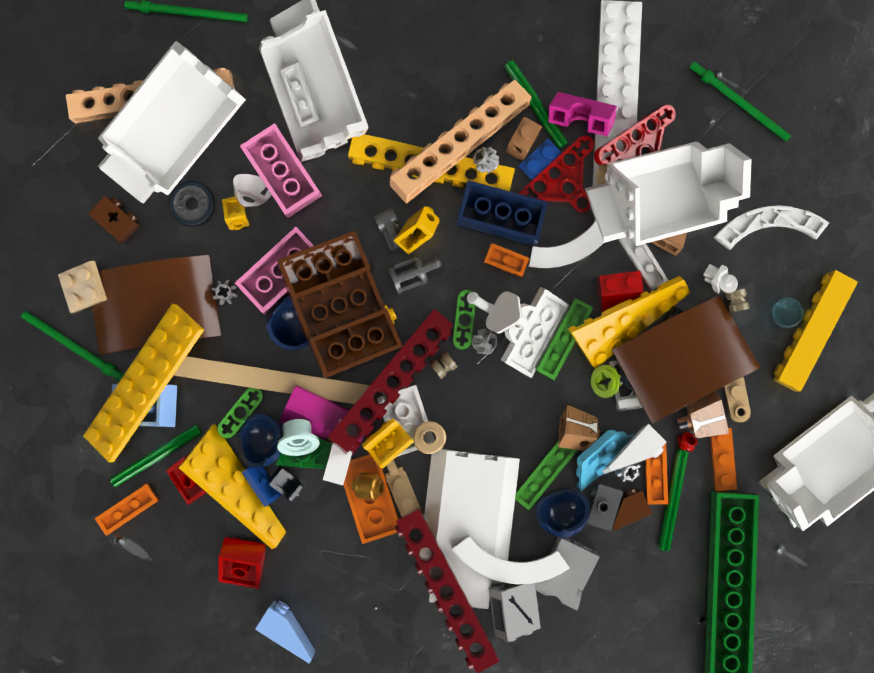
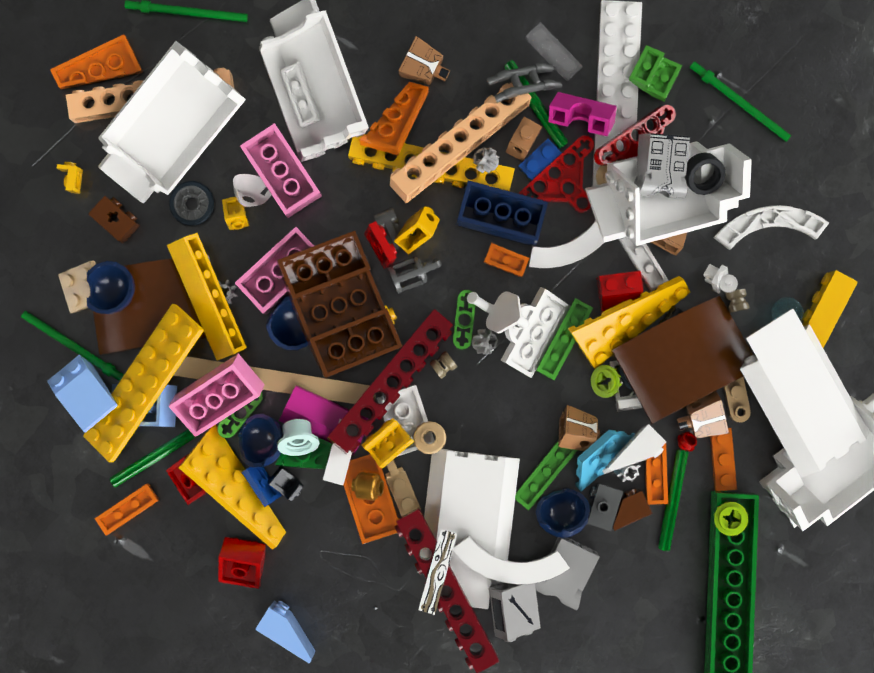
none -> light blue slope [47,355,118,432]
none -> orange wing [50,34,143,90]
none -> yellow bracket [56,162,83,194]
none -> dark blue cylinder [87,261,135,314]
none -> yellow brick [167,233,247,361]
none -> bright pink brick [169,353,265,437]
none -> orange wing [359,82,429,155]
none -> red plate [364,221,397,269]
none -> medium nougat torso [398,36,450,85]
none -> sticker [418,529,457,615]
none -> dark grey piece [486,63,562,103]
none -> clear plate [525,22,583,82]
none -> bright green slope [629,45,682,102]
none -> light grey piece [634,133,690,198]
none -> black tyre [684,152,725,195]
none -> lime gear [714,502,748,536]
none -> white panel [740,309,869,478]

